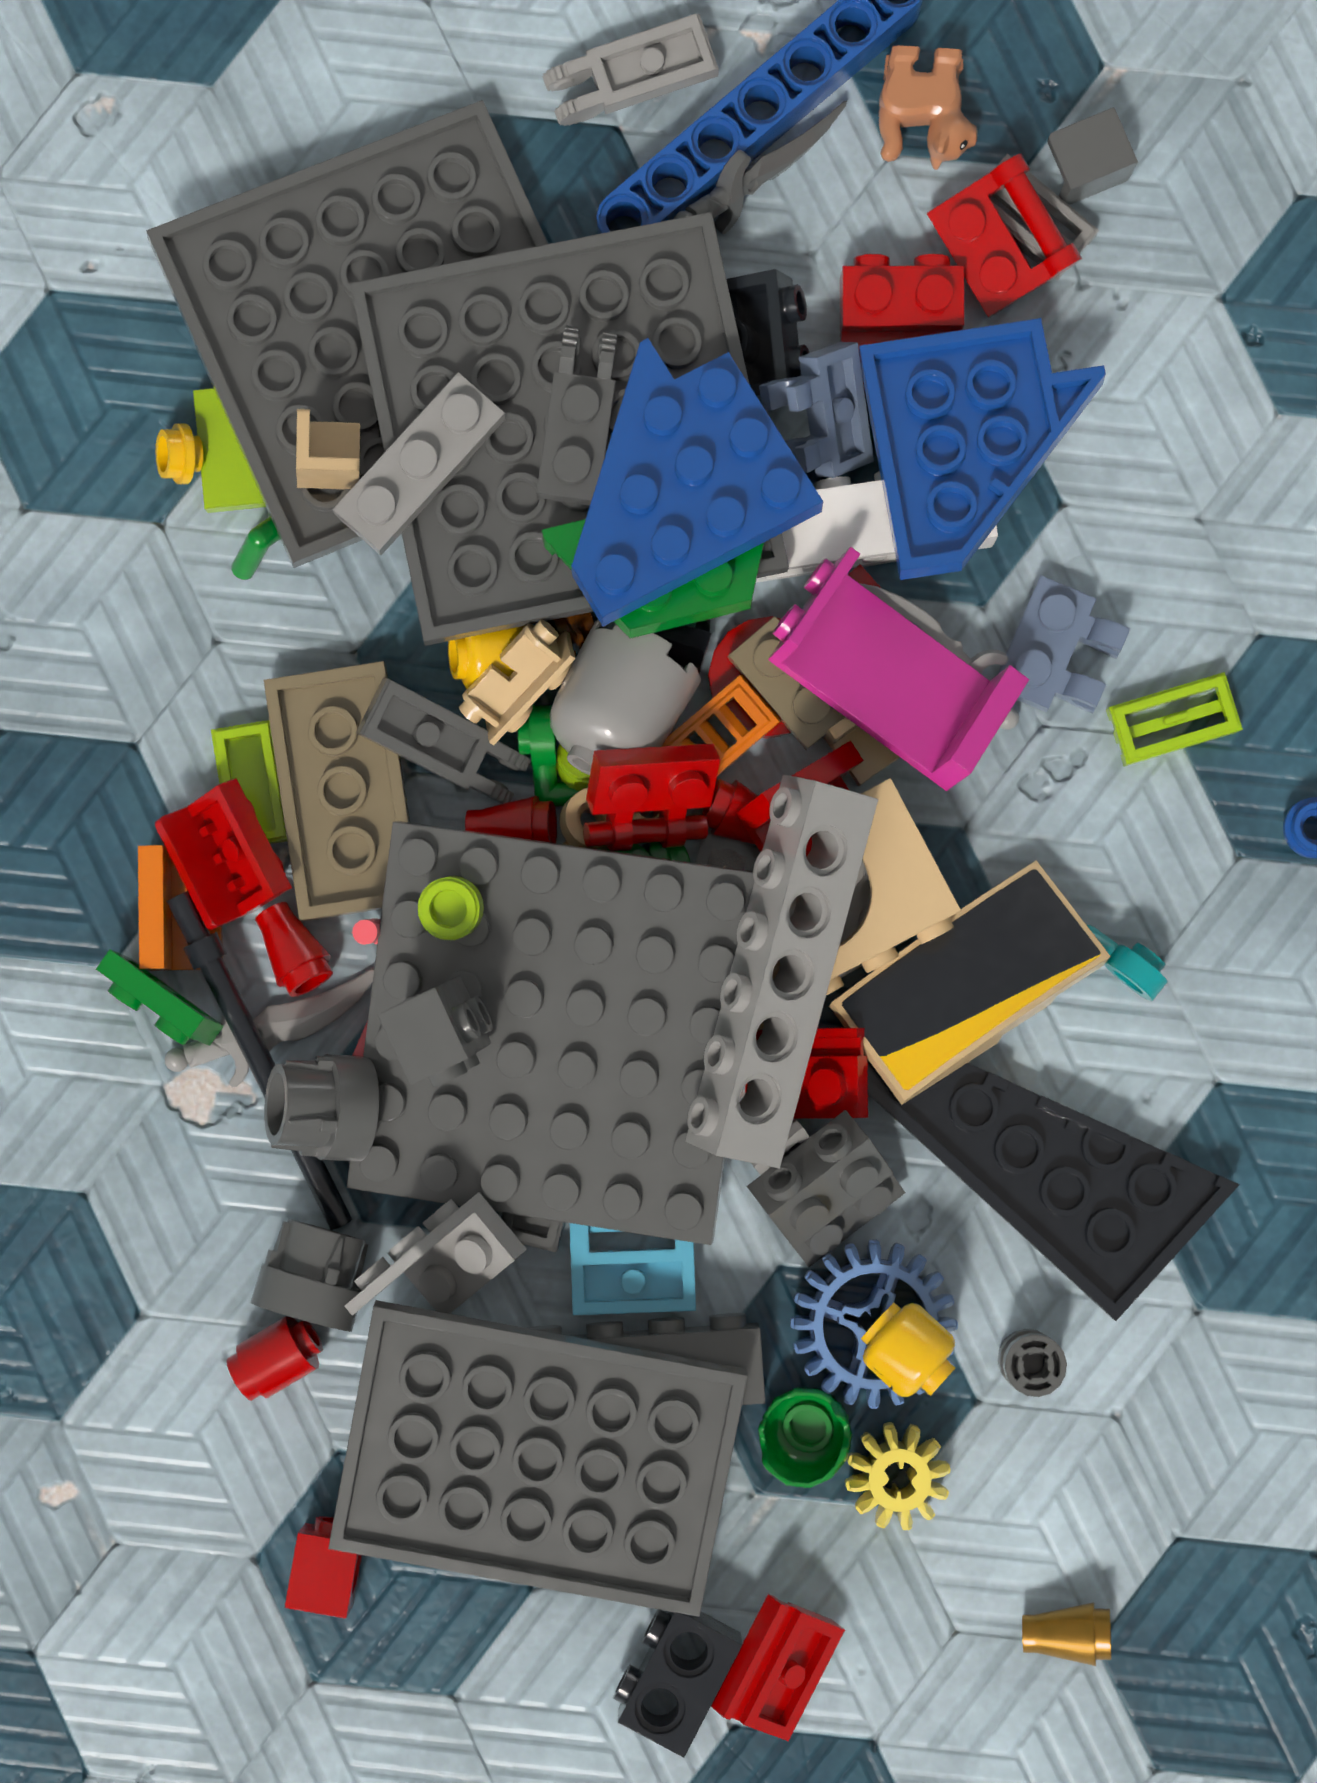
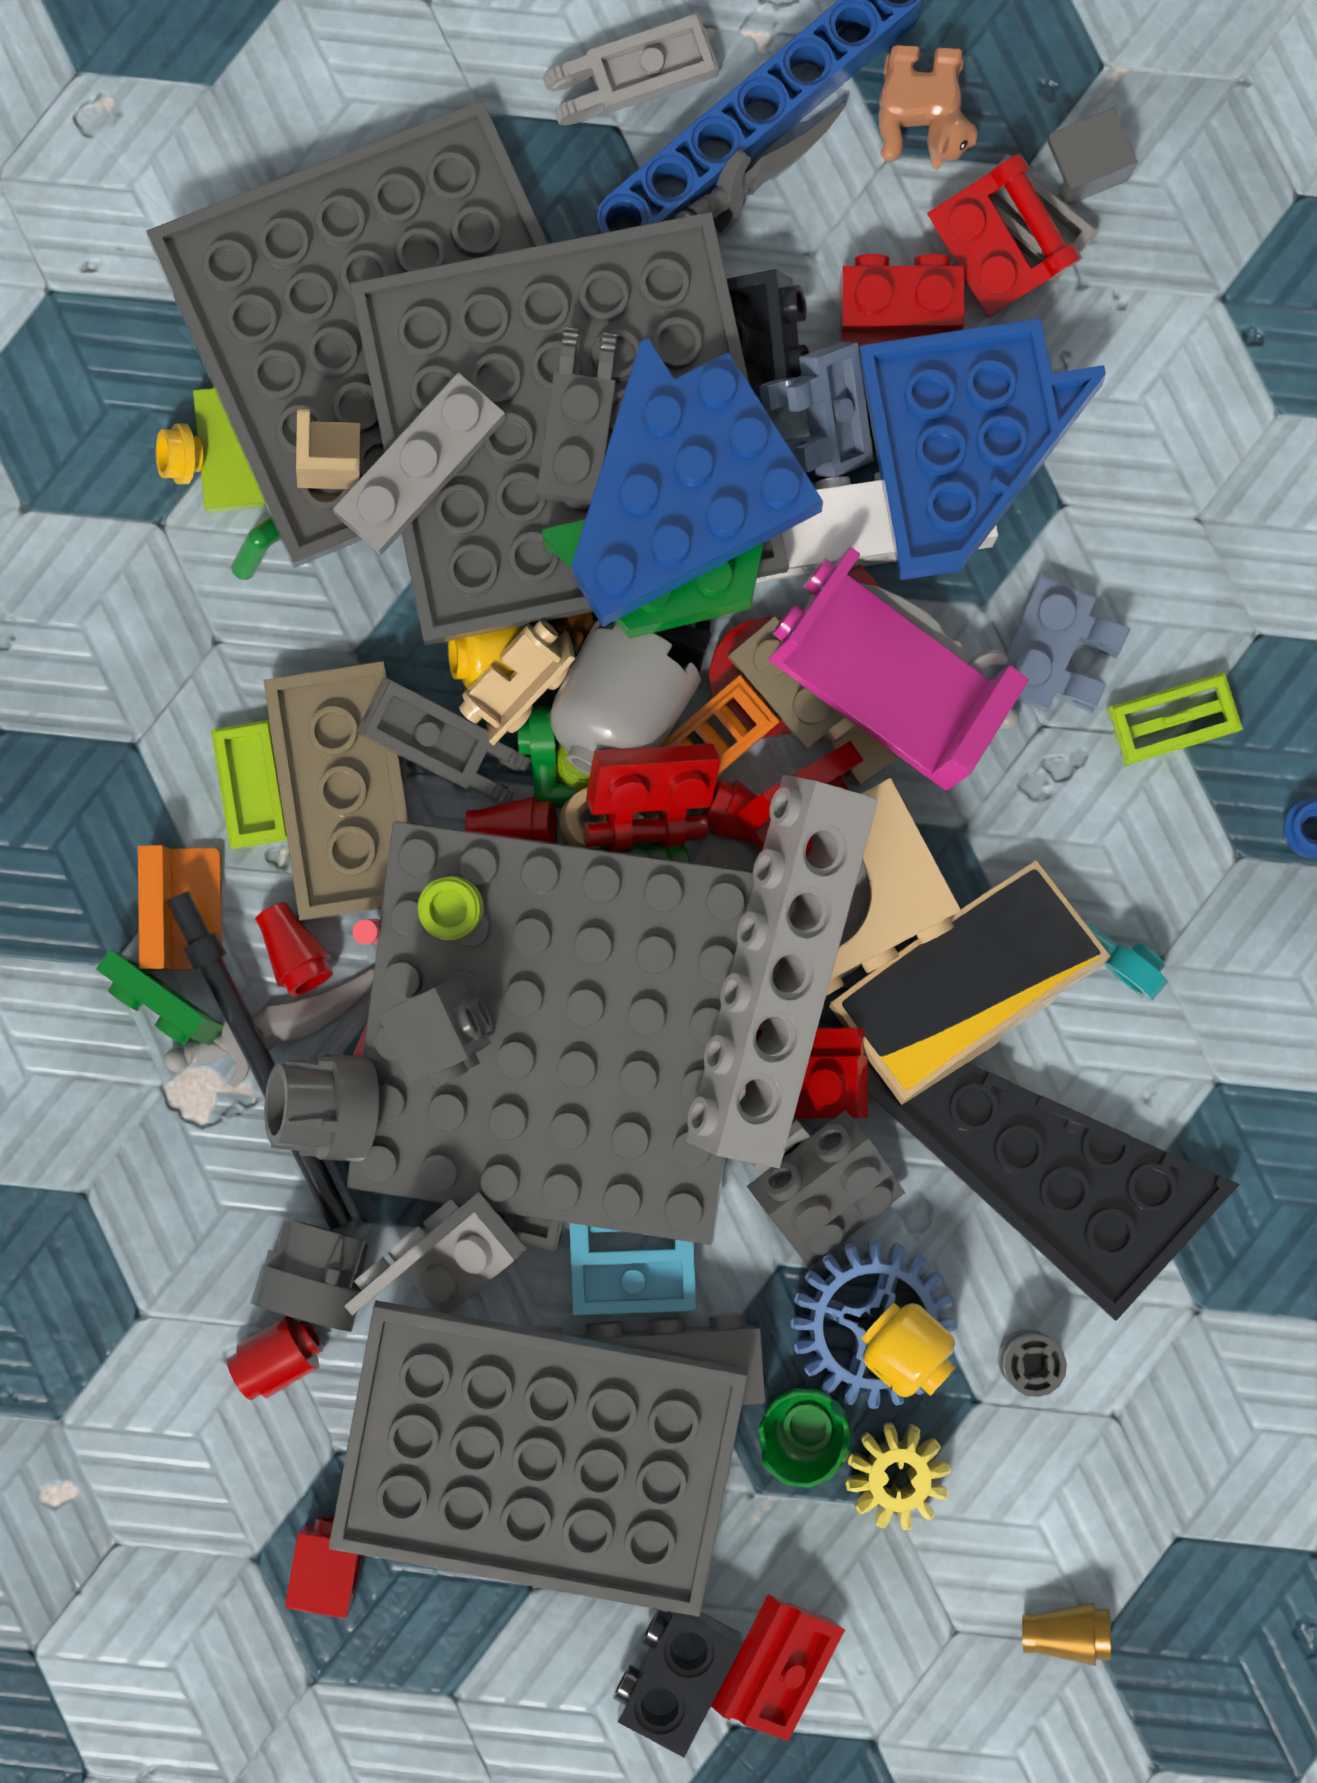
red bracket [155,778,292,930] -> none

